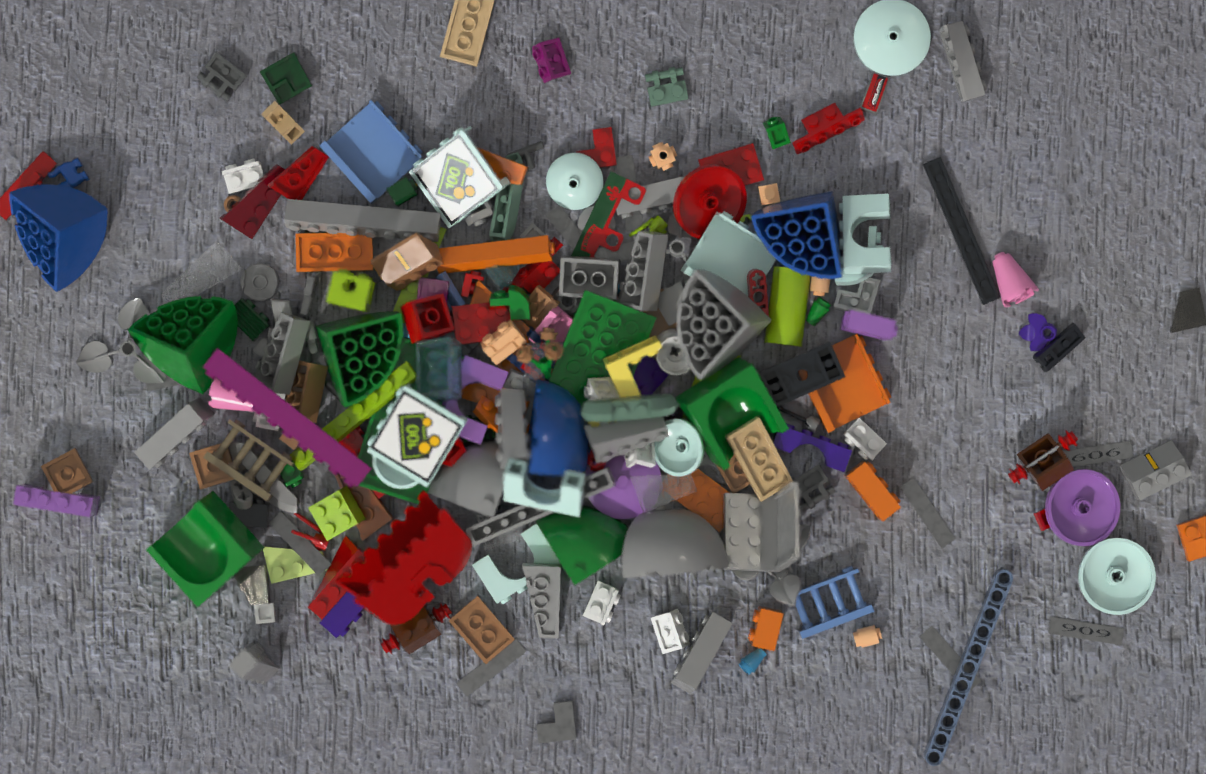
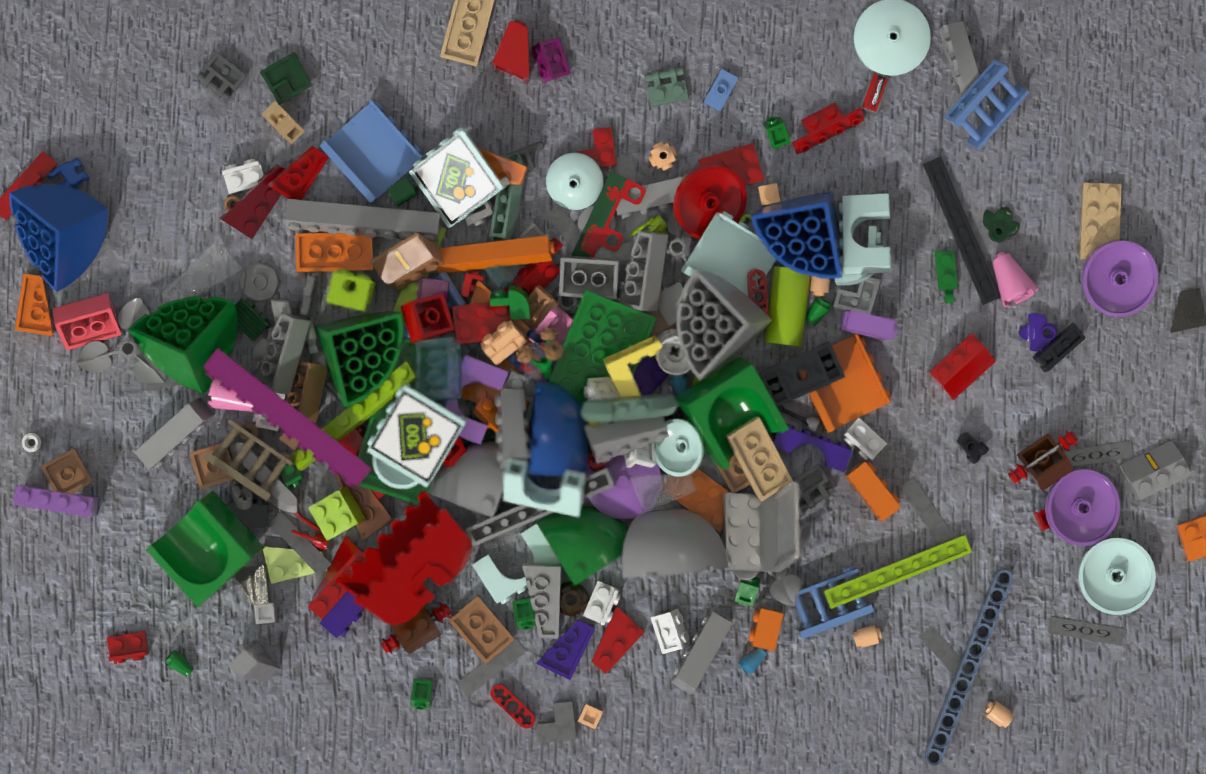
none -> orange wing [15,273,54,336]
none -> white plate [22,433,41,452]
none -> coral slope [53,293,122,350]
none -> red bracket [107,631,149,664]
none -> green cone [165,650,194,677]
none -> medium nougat plate [239,422,258,441]
none -> green bracket [411,679,433,710]
none -> red beam [490,684,535,728]
none -> red slope [492,19,530,82]
none -> green bracket [512,598,536,630]
none -> dark purple wing [536,620,595,680]
none -> dark brown piece [559,581,589,616]
none -> light nougat plate [578,703,603,729]
none -> red wing [592,606,645,674]
none -> dark azure cone [669,373,687,396]
none -> medium blue plate [704,69,738,112]
none -> green bracket [734,577,760,607]
none -> lime plate [823,535,972,609]
none -> red slope [928,333,996,400]
none -> green plate [934,250,958,303]
none -> medium blue fence [944,59,1030,150]
none -> black plate [957,432,989,464]
none -> dark green plate [983,207,1020,243]
none -> light nougat brick [984,701,1014,728]
none -> tan plate [1079,182,1122,260]
none -> medium lavender dish [1081,240,1158,317]

